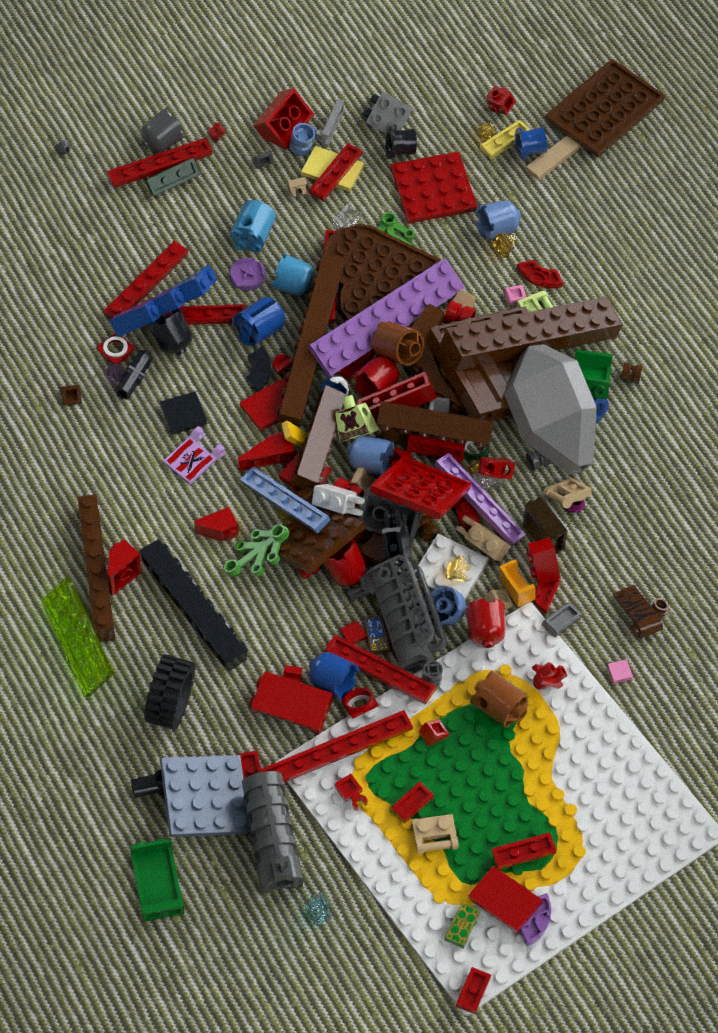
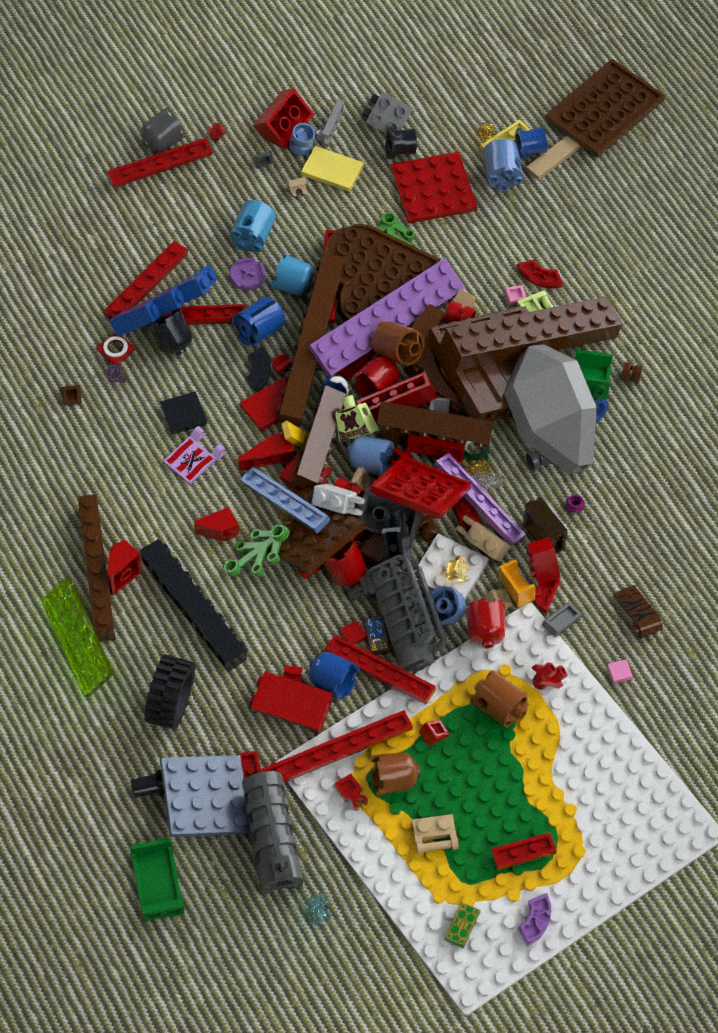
dark grey hinge [55,139,71,154] -> none
black piece [115,349,153,400] -> none
plate [145,158,200,196] -> none
red tile [309,143,362,202] -> none
clear plate [333,203,362,230] -> none
red piece [341,687,379,719] -> none
red tile [391,782,434,823] -> none
dark grey wheel [422,660,443,686] -> none
red plate [456,967,491,1014] -> none
red tile [468,866,543,933] -> none
medium blue cylinder [475,200,521,241] -> none
red leg [478,457,516,479] -> none
red brick [485,85,516,115] -> none
clear yellow tile [494,232,517,258] -> none
tan plate [543,478,592,508] -> none
reddish brown plate [650,598,669,617] -> none
none -> dark orange cylinder [370,753,420,795]
none -> medium blue cylinder [483,139,523,192]

